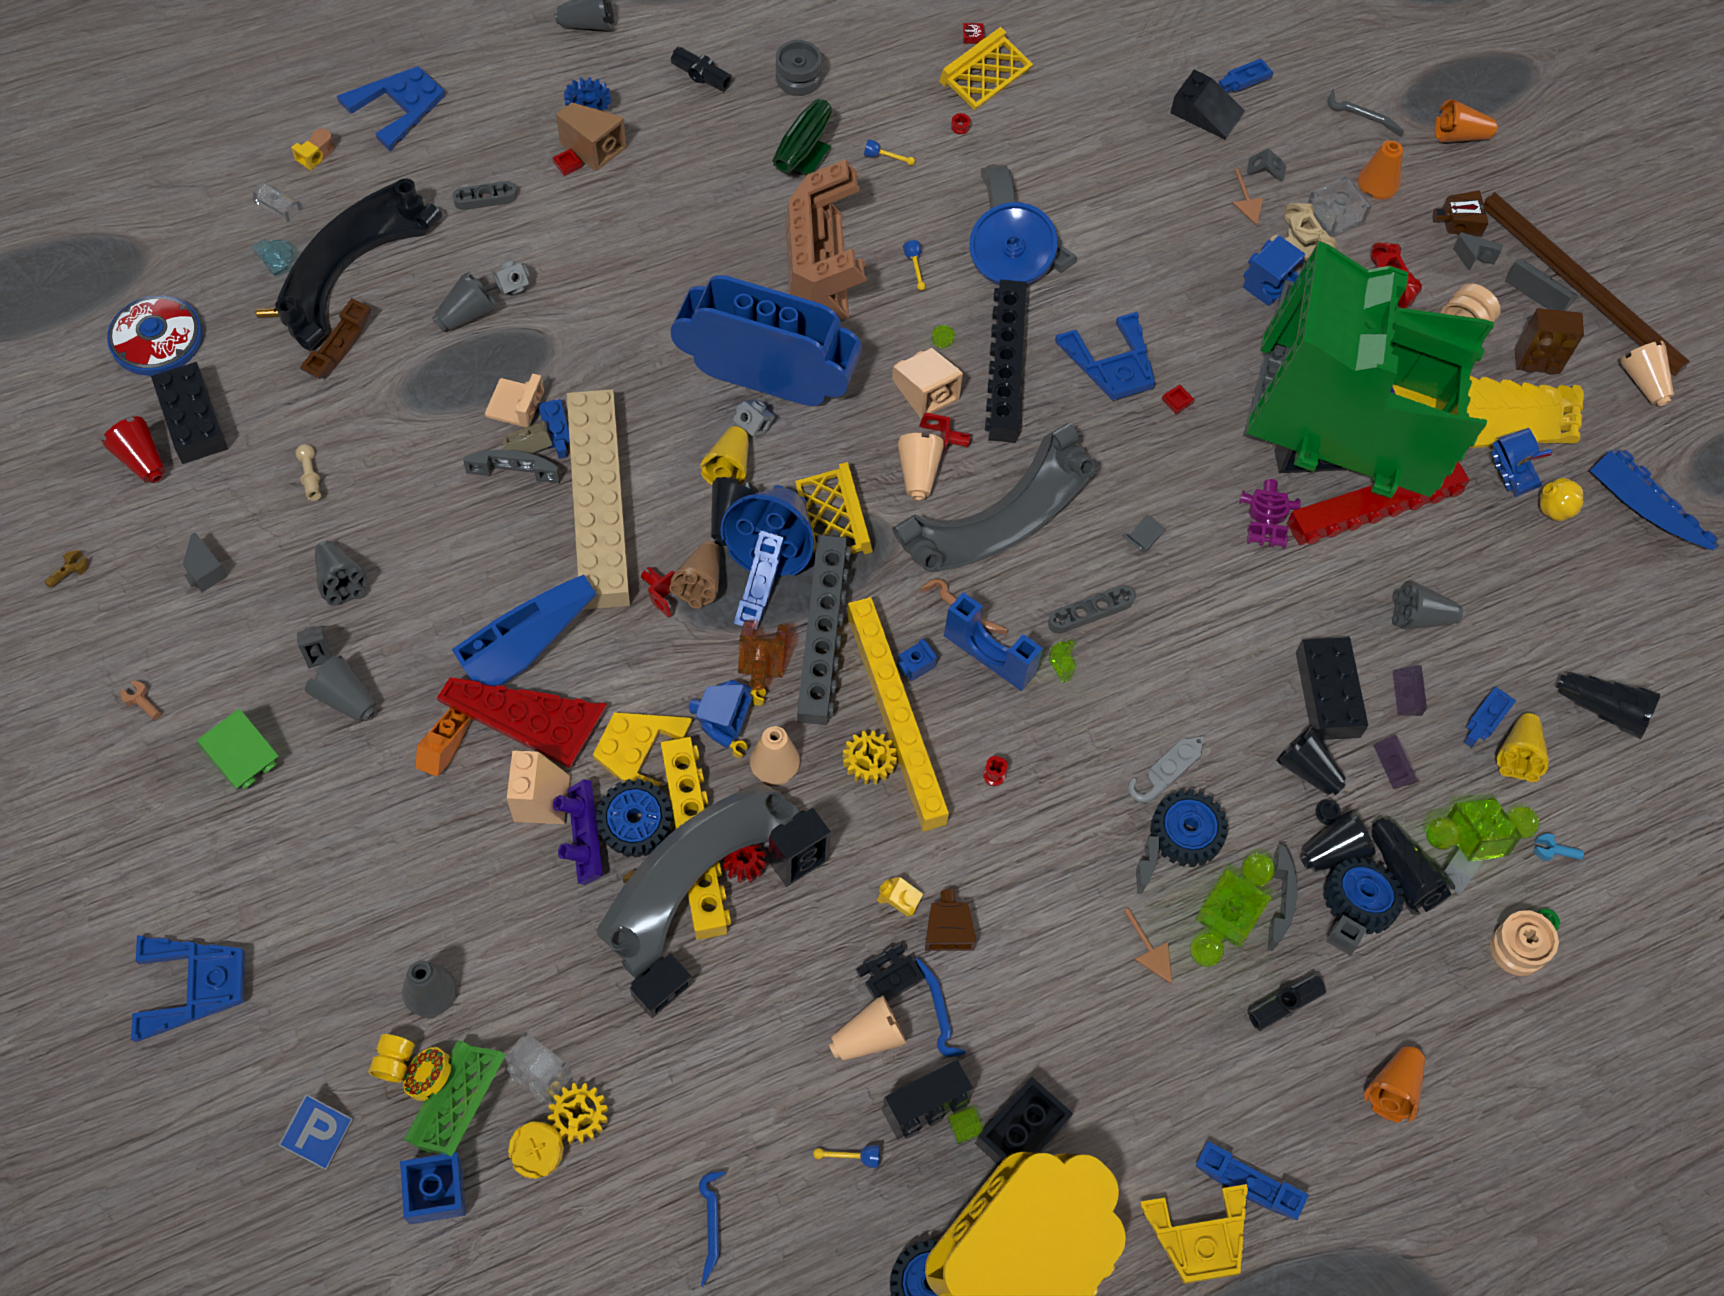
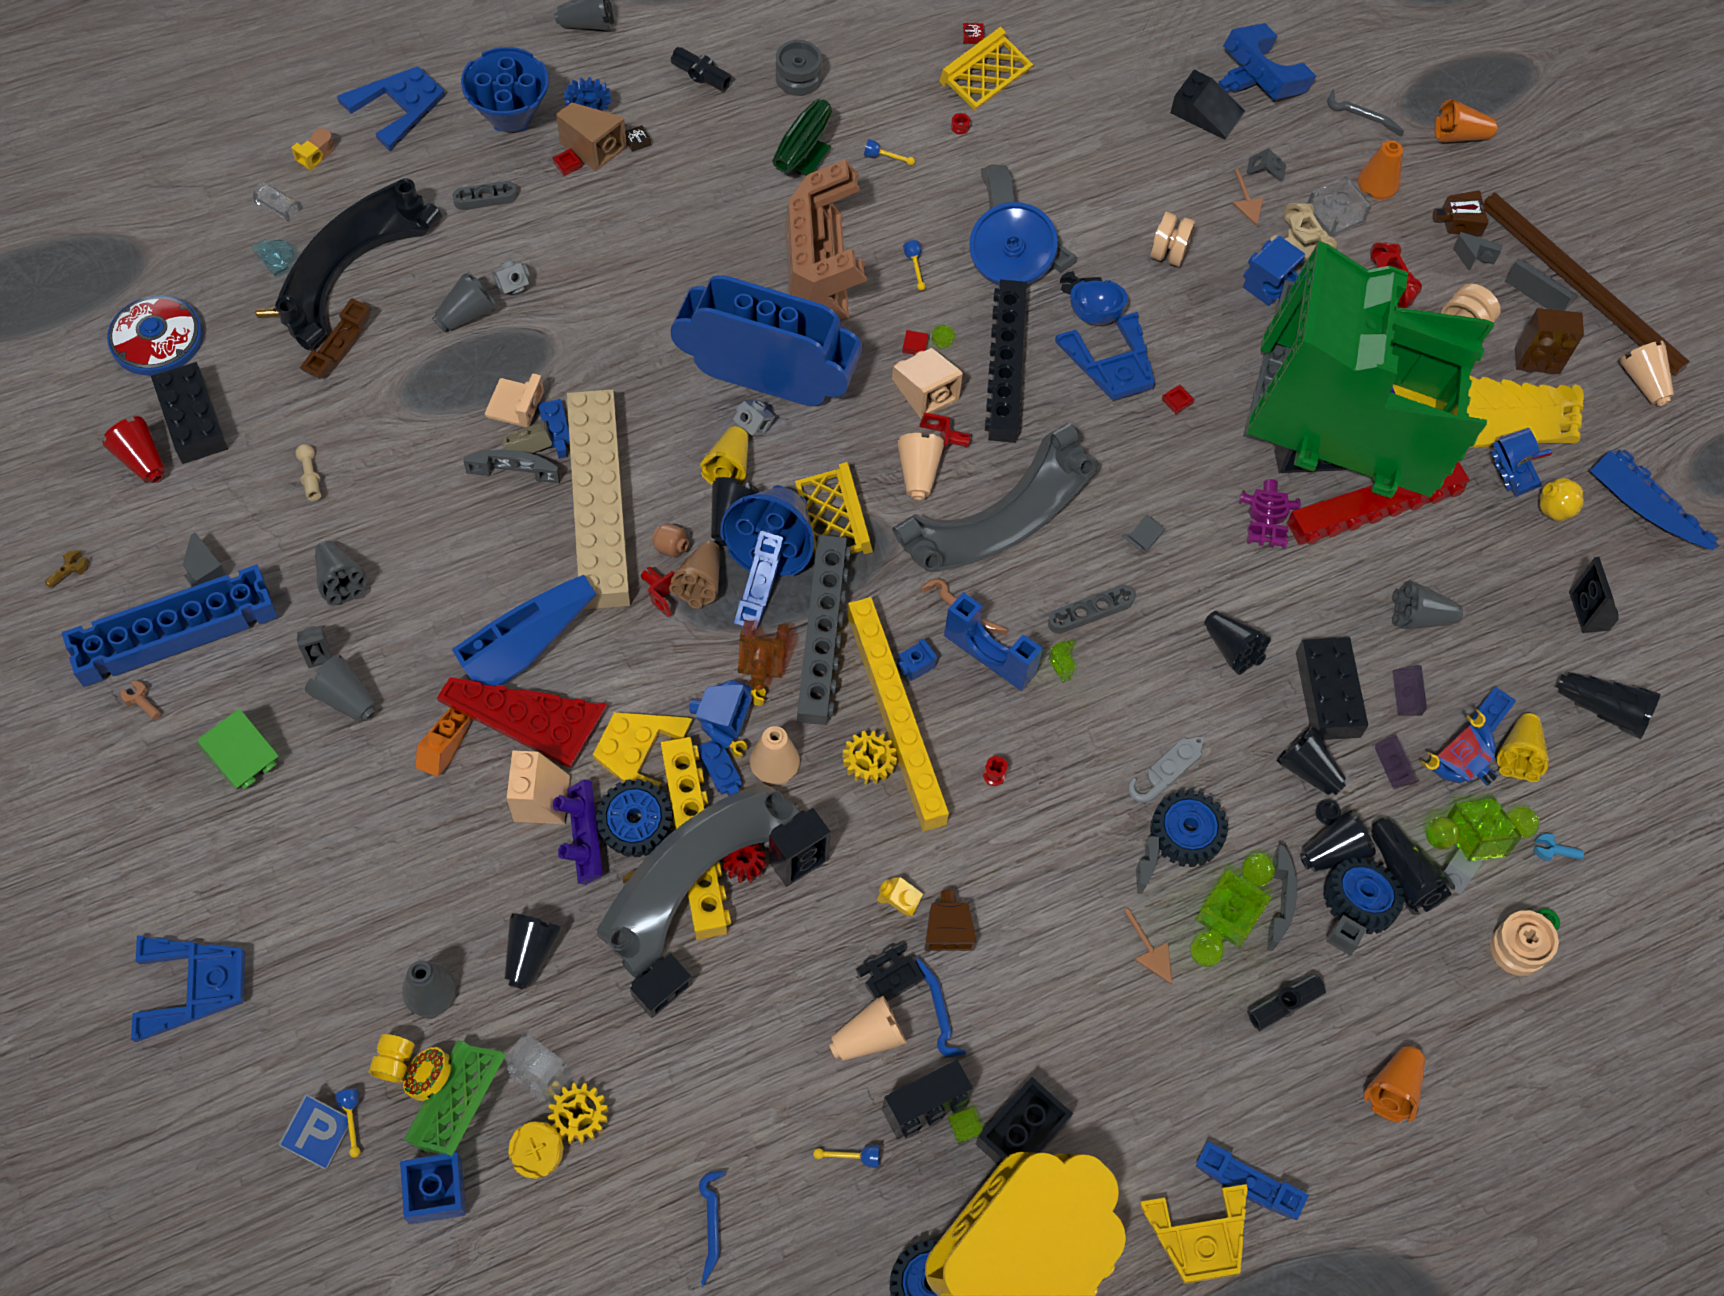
none -> blue brick [61,564,278,687]
none -> hinge [336,1089,361,1158]
none -> blue cone [461,47,549,132]
none -> black cone [504,913,562,990]
none -> dark brown tile [625,125,651,152]
none -> nougat head [652,523,689,558]
none -> blue hinge [697,740,742,796]
none -> red tile [902,330,928,355]
none -> black bar [1060,271,1102,295]
none -> blue cylinder [1070,280,1128,325]
none -> light nougat wheel [1150,211,1195,267]
none -> black cone [1204,611,1271,675]
none -> blue arch [1223,23,1317,100]
none -> torso [1421,709,1498,786]
none -> black slope [1569,557,1619,633]

